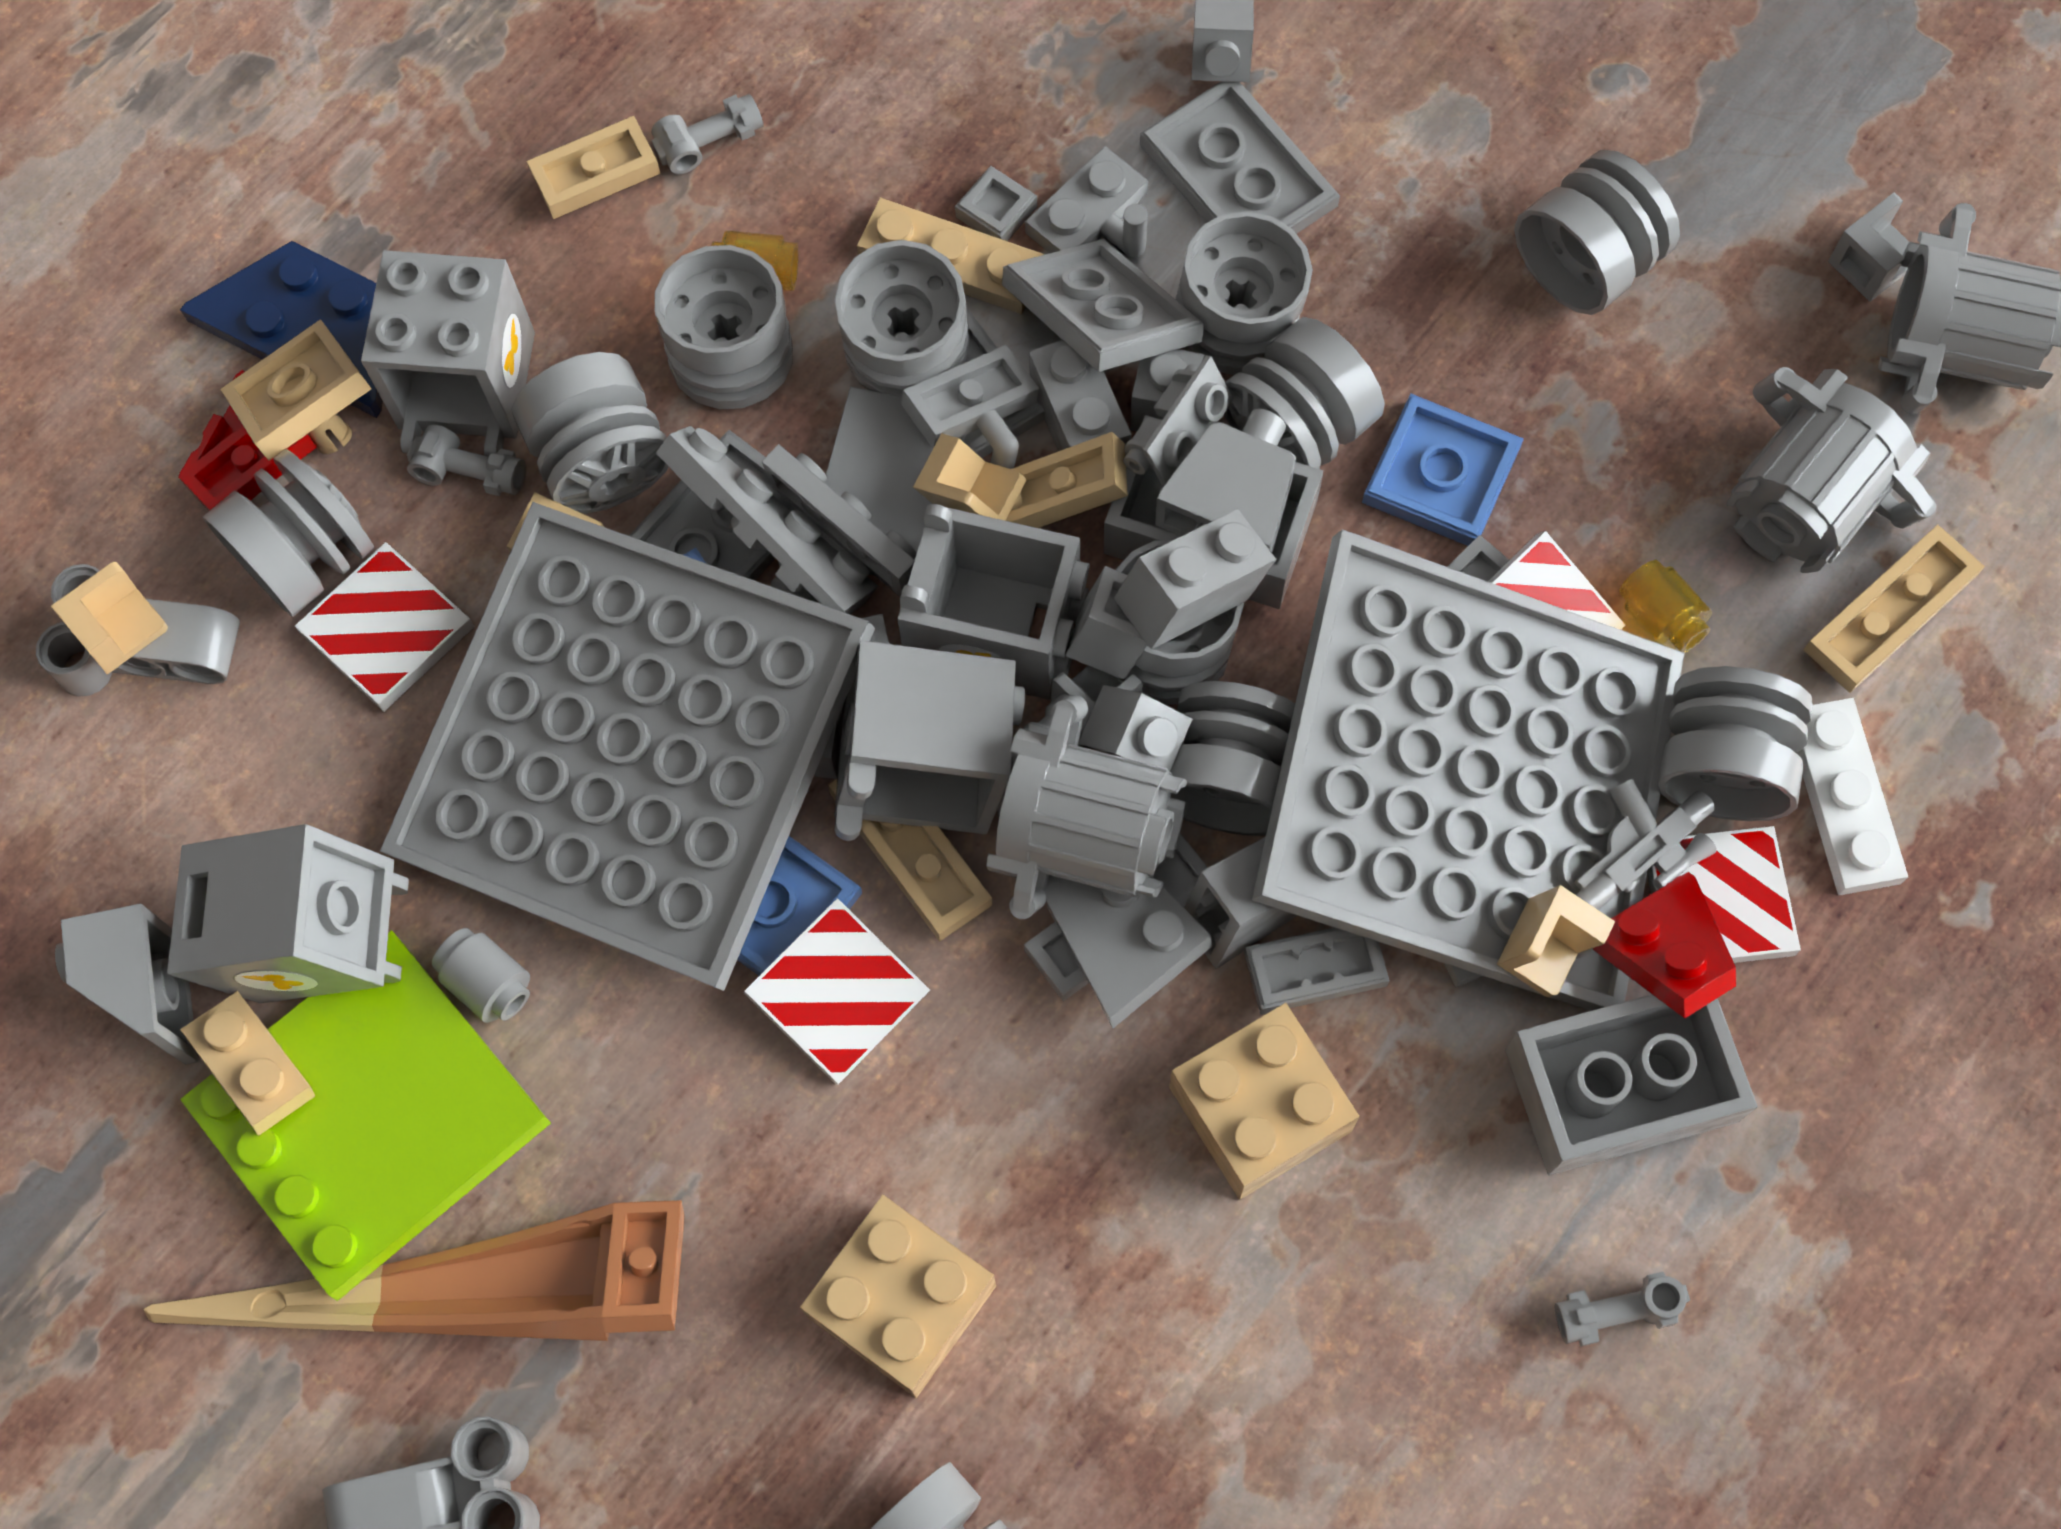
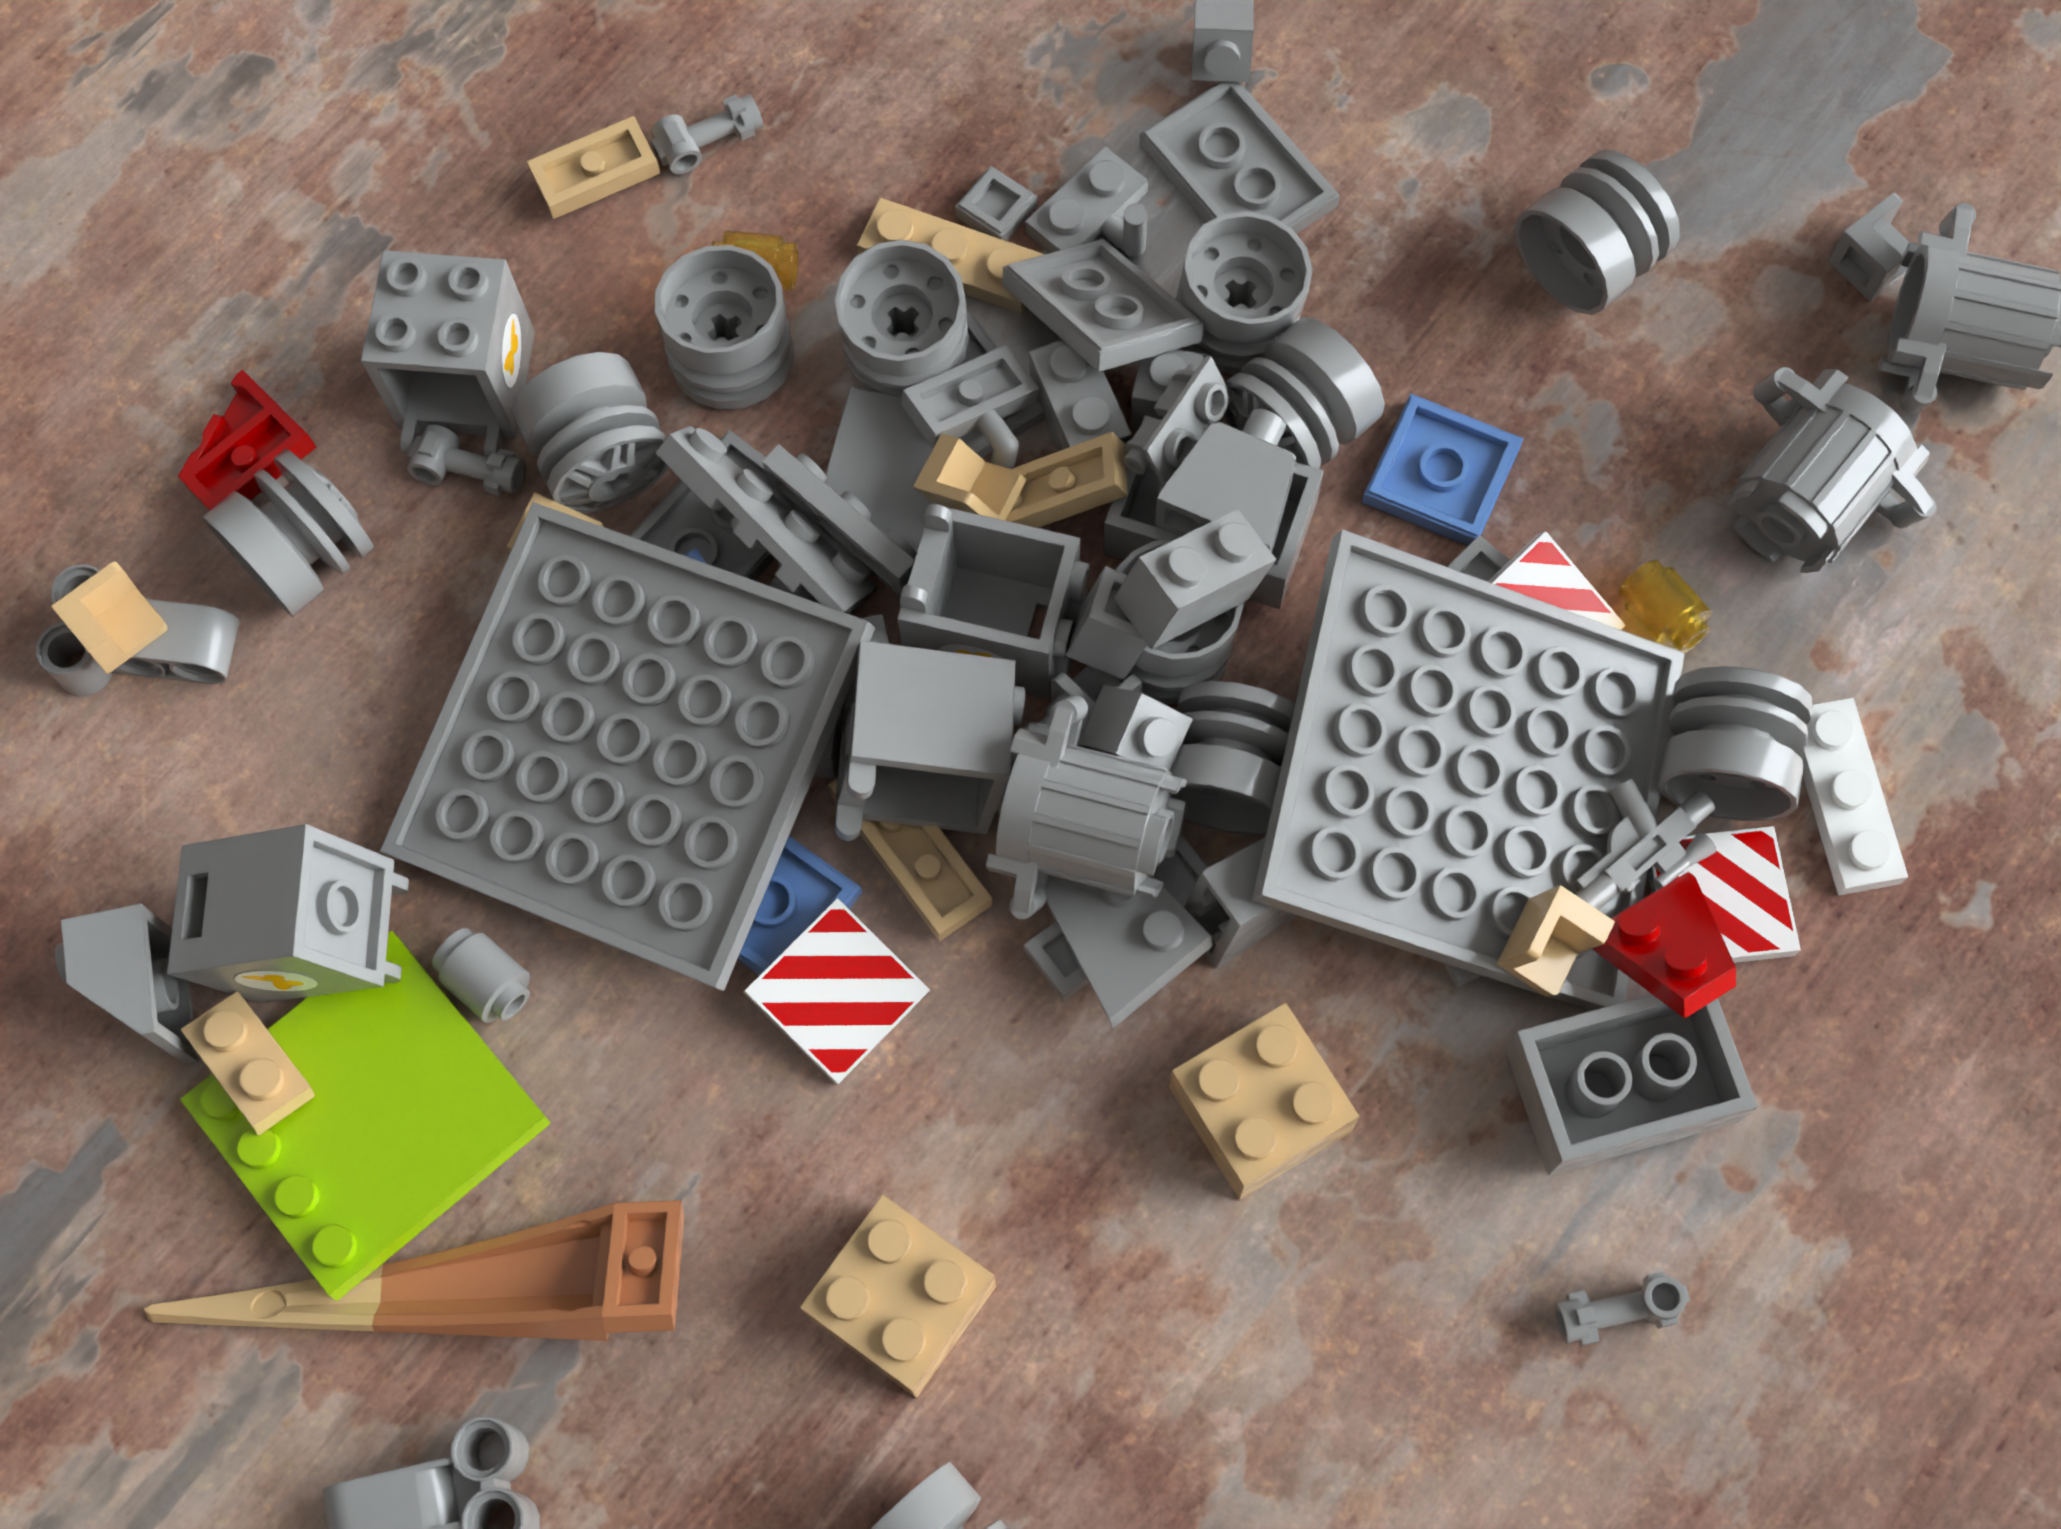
dark blue wing [180,241,383,418] -> none
tan tile [220,319,371,461] -> none
tile [295,542,475,712] -> none
light grey plate [1244,927,1390,1015] -> none
tan plate [1804,524,1985,693] -> none

